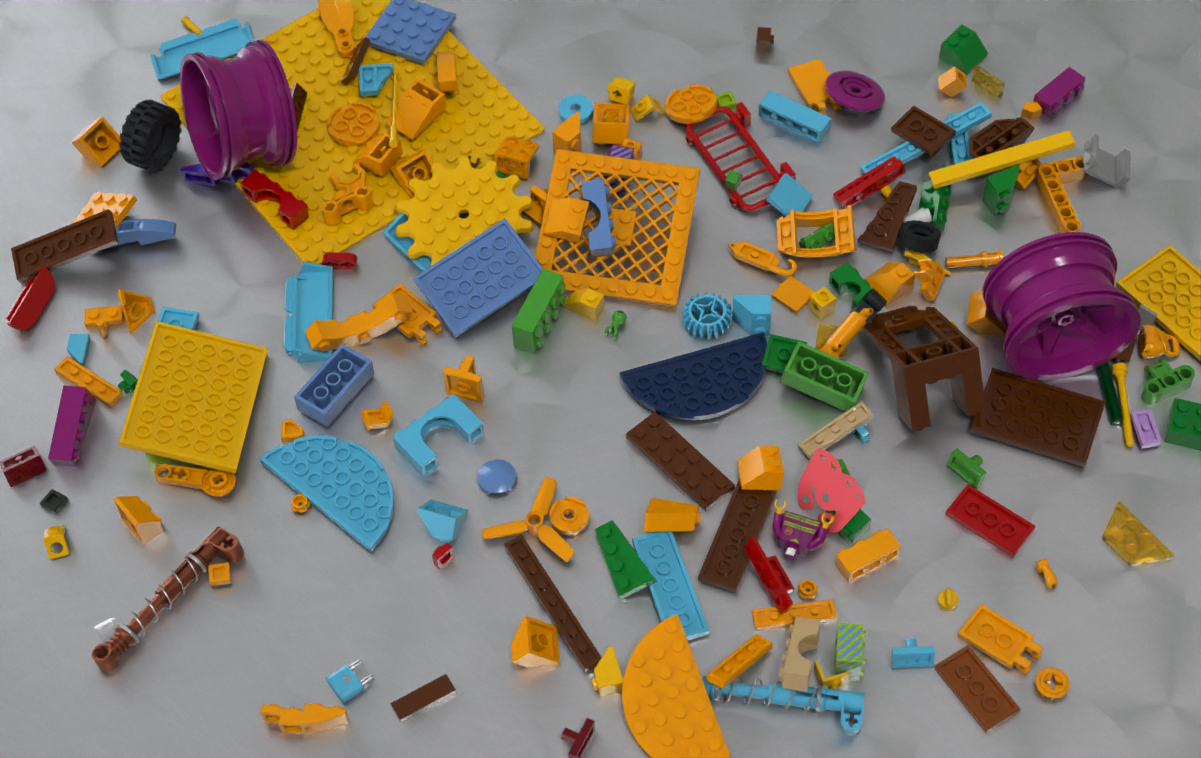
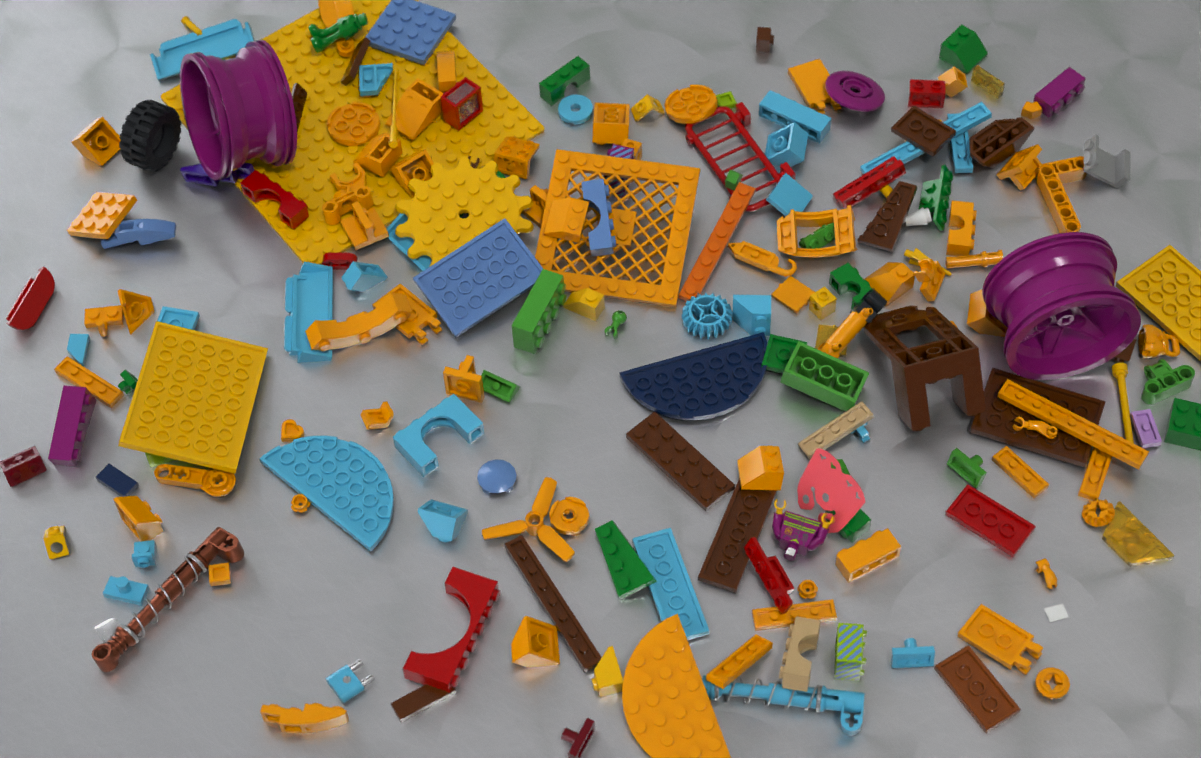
reddish brown plate [11,209,118,282] -> none
pearl dark grey tile [40,489,69,515] -> none
medium blue brick [294,344,375,427] -> none
red plate [432,542,454,569] -> none
light orange slope [552,111,581,155] -> none
yellow brick [607,76,636,105] -> none
light orange slope [644,498,701,532] -> none
yellow bracket [813,661,850,690] -> none
black tyre [898,220,941,253] -> none
yellow tile [928,130,1076,189] -> none
yellow tile [938,587,959,611] -> none
green slope [982,165,1020,215] -> none
dark green axle [1097,362,1123,424] -> none
light grey slope [1138,305,1157,330] -> none
none -> dark blue tile [96,463,139,497]
none -> medium azure tile [103,576,149,606]
none -> medium azure bracket [132,540,156,568]
none -> green piece [309,13,368,53]
none -> light orange bracket [340,201,389,250]
none -> medium azure slope [342,261,388,292]
none -> red arch [403,567,501,692]
none -> red piece [441,77,483,131]
none -> bright green slope [481,370,520,403]
none -> green arch [539,56,590,106]
none -> orange plate [678,182,756,301]
none -> medium azure slope [765,122,808,167]
none -> red bracket [908,79,946,108]
none -> light orange arch [946,200,977,256]
none -> light orange tile [992,446,1049,499]
none -> light orange plate [997,379,1149,470]
none -> light orange arm [1013,417,1058,439]
none -> white sticker [1044,603,1069,622]
none -> light orange tile [1078,435,1119,501]
none -> light orange gear [1082,497,1115,527]

